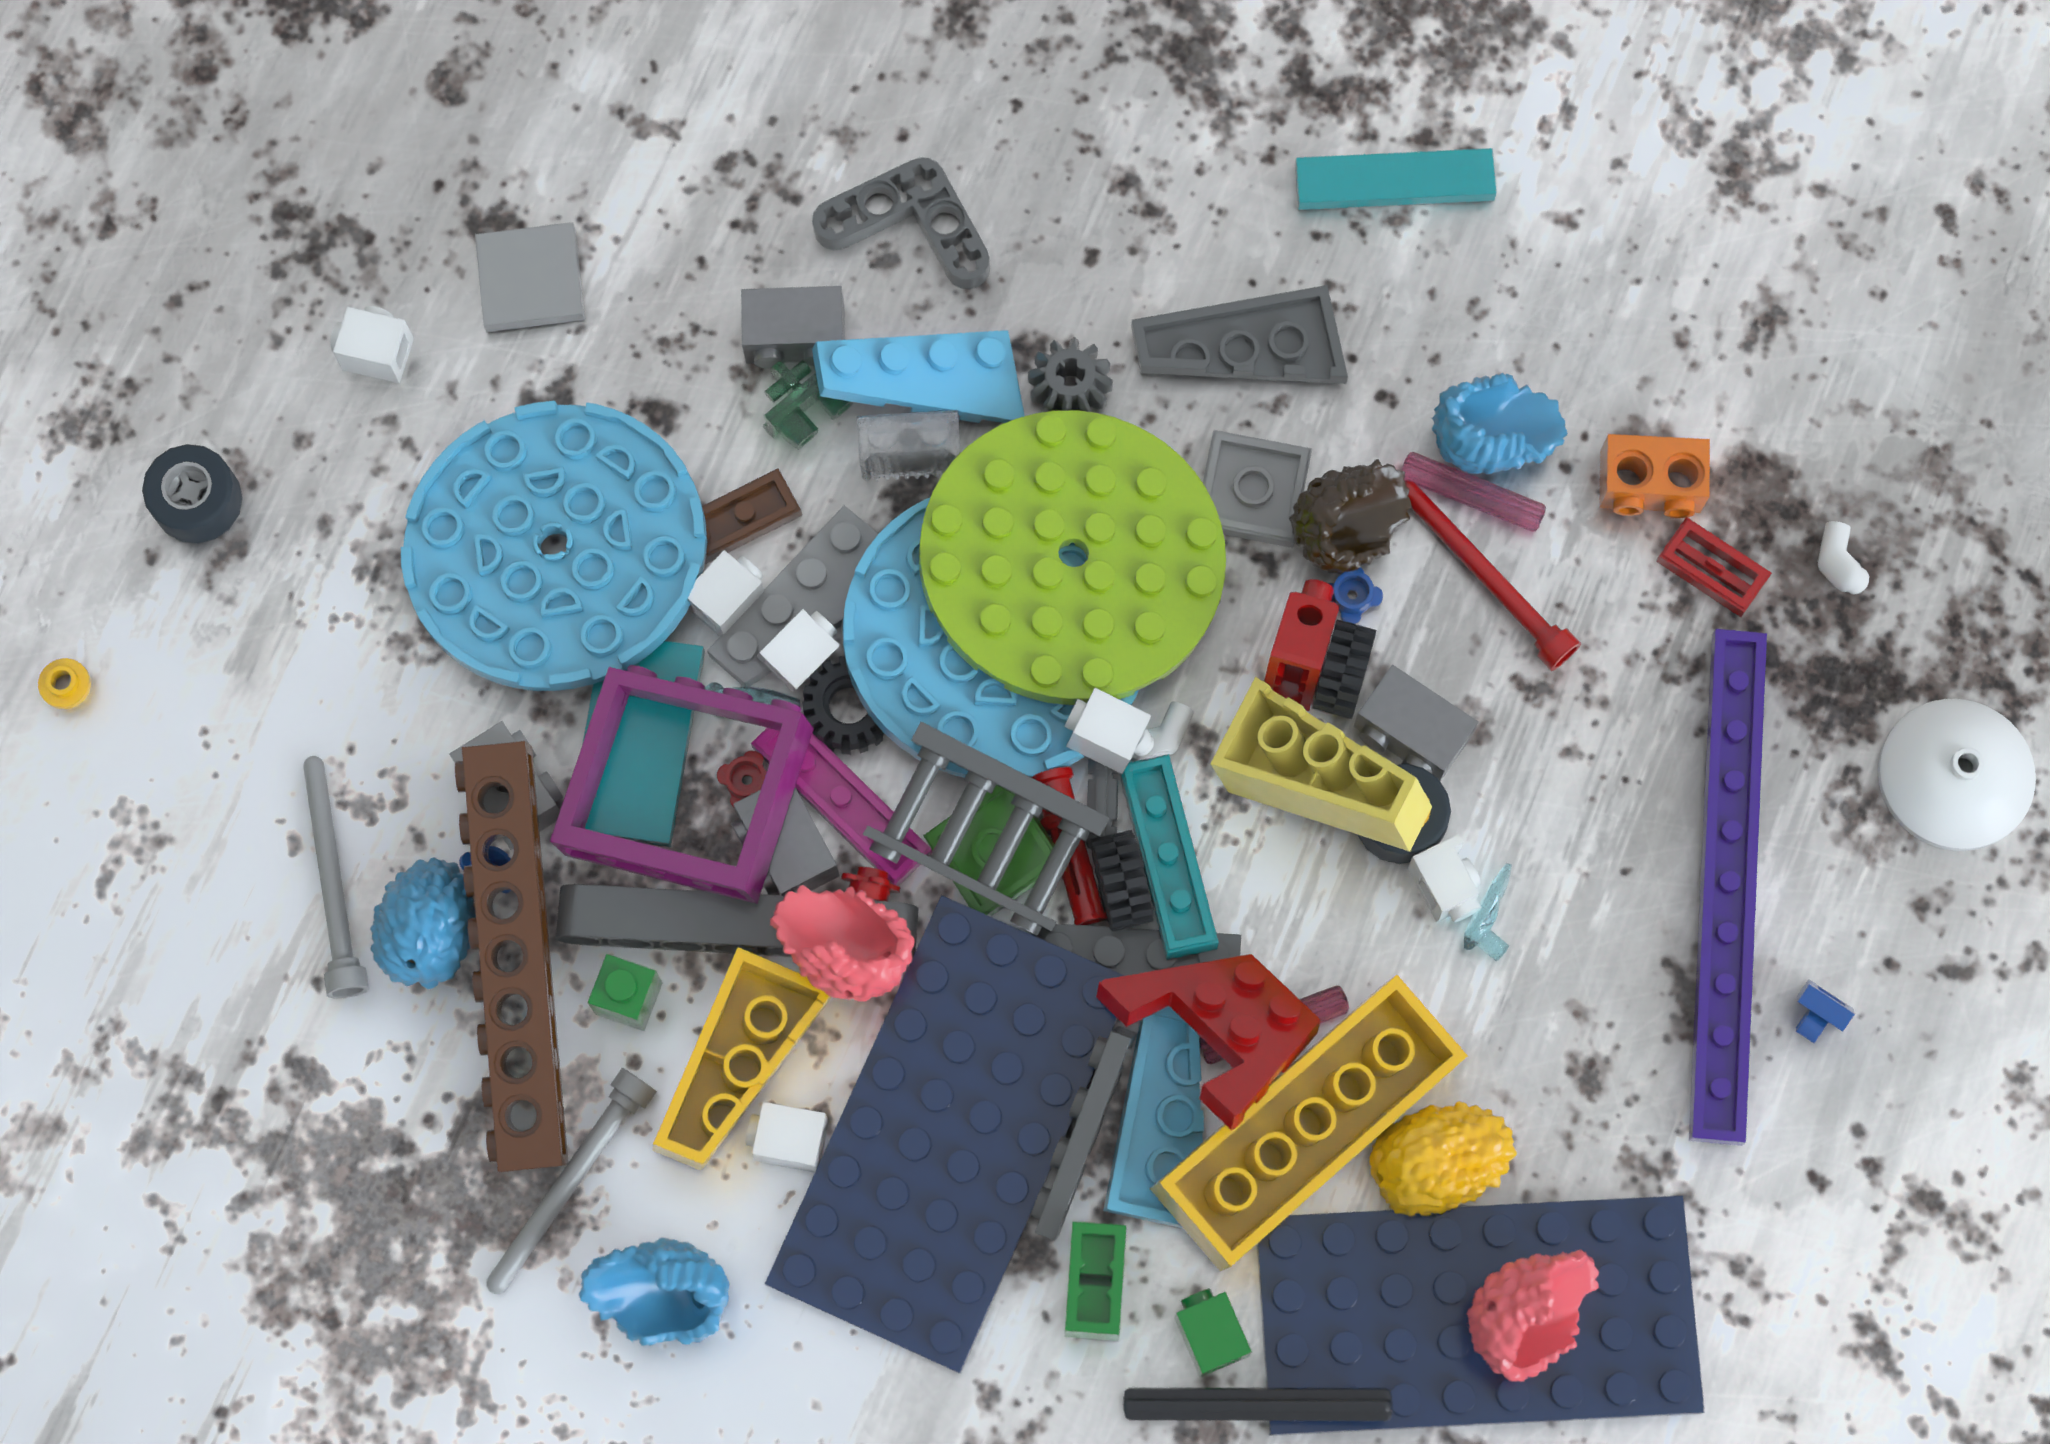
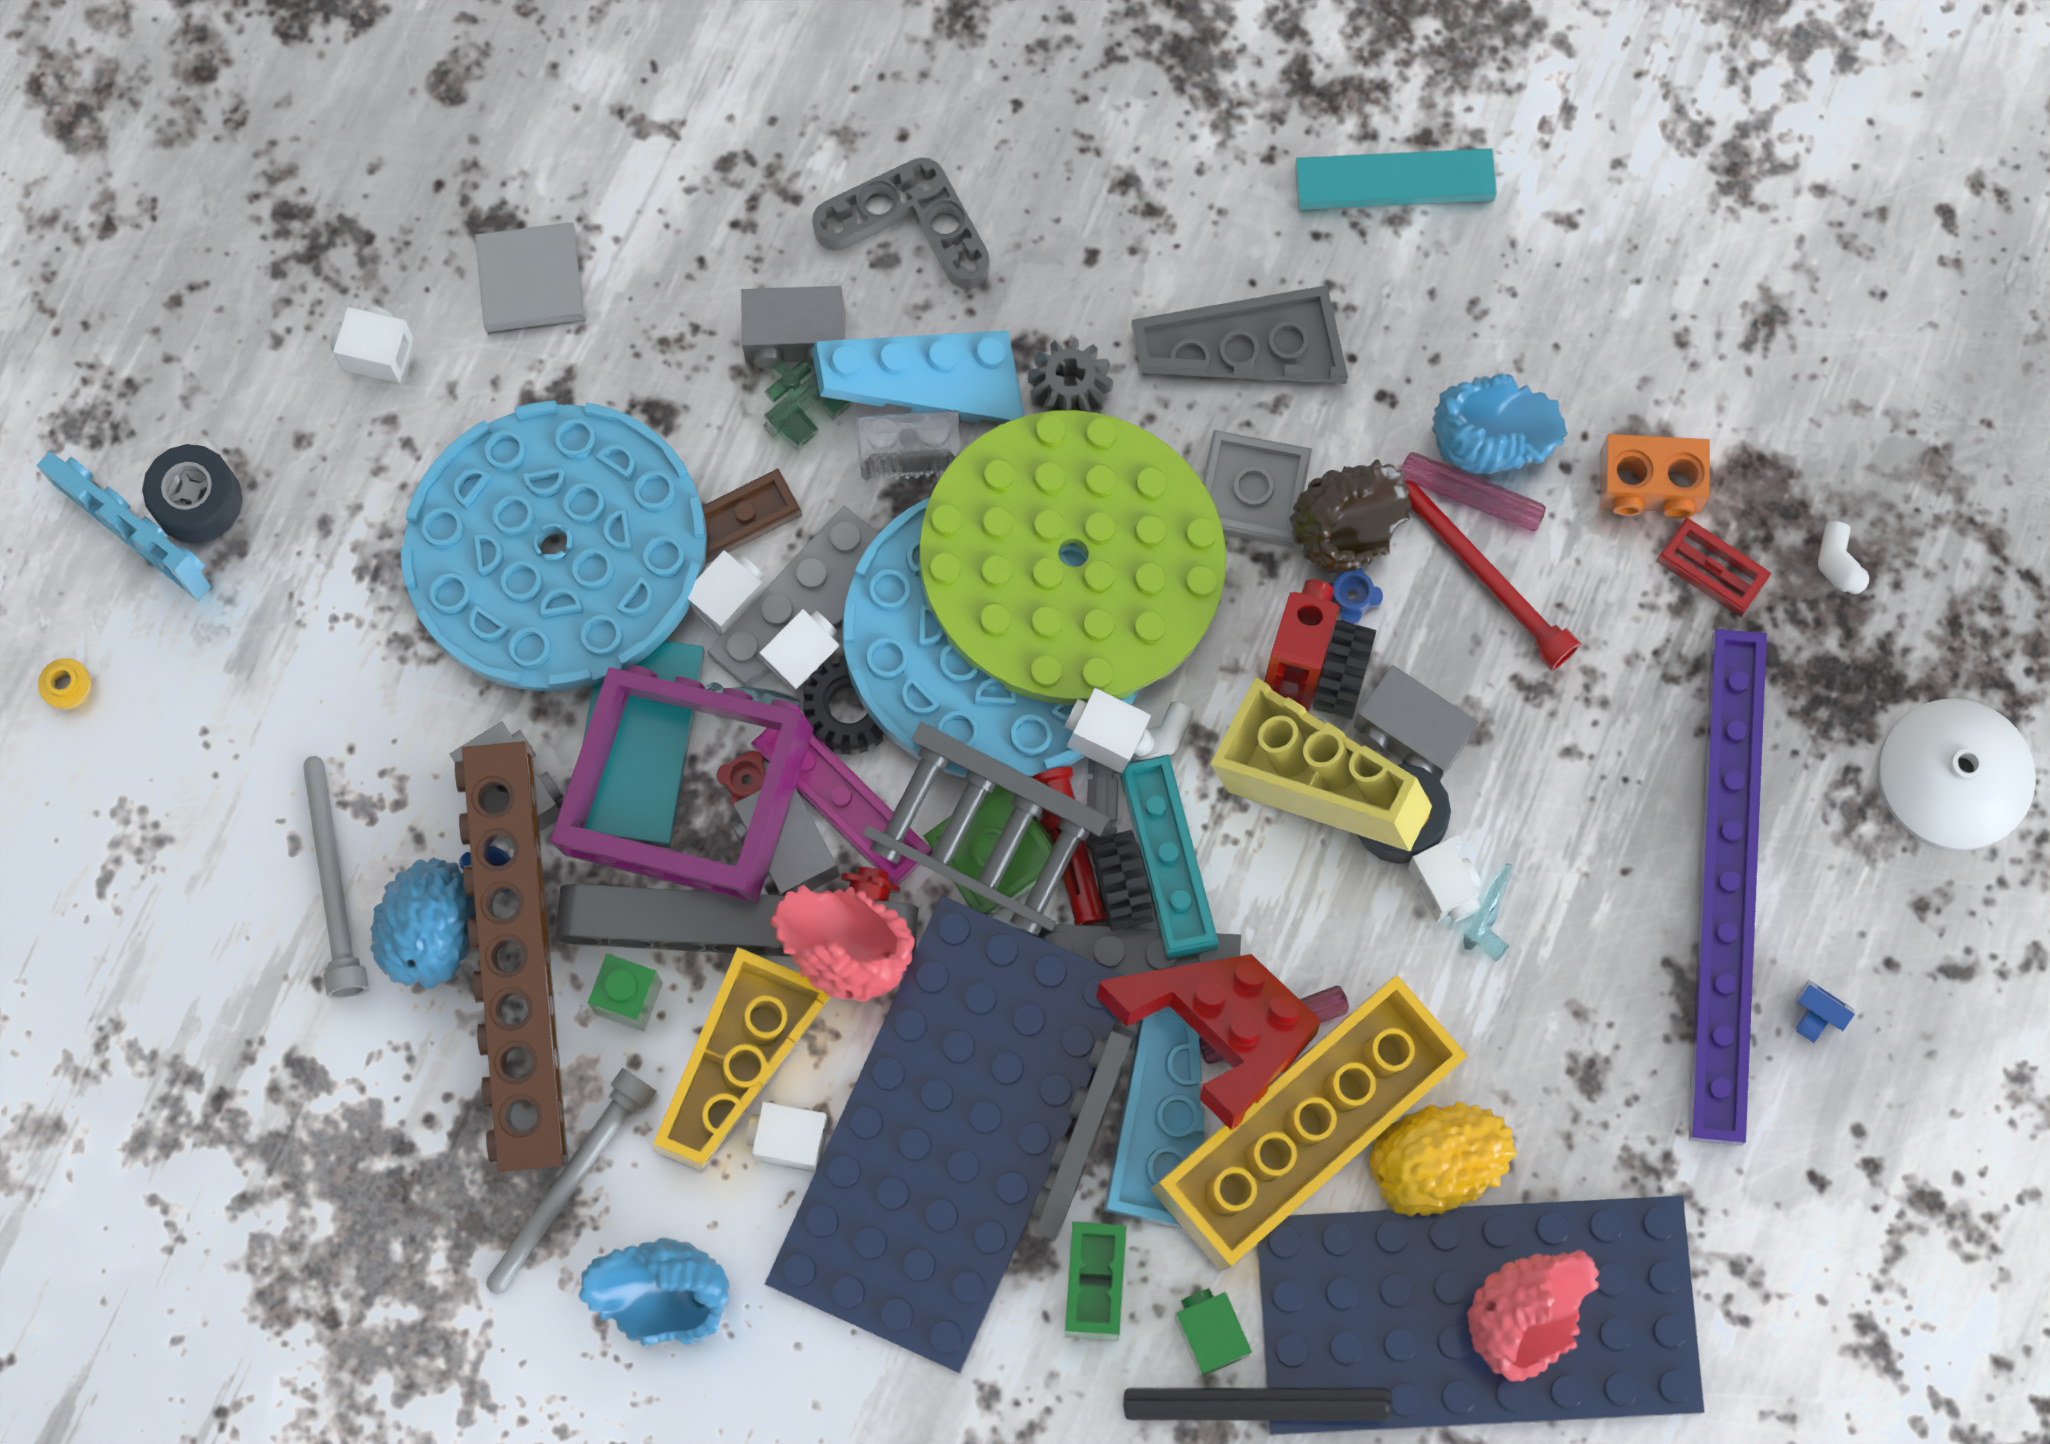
none -> medium azure wing [36,451,212,601]

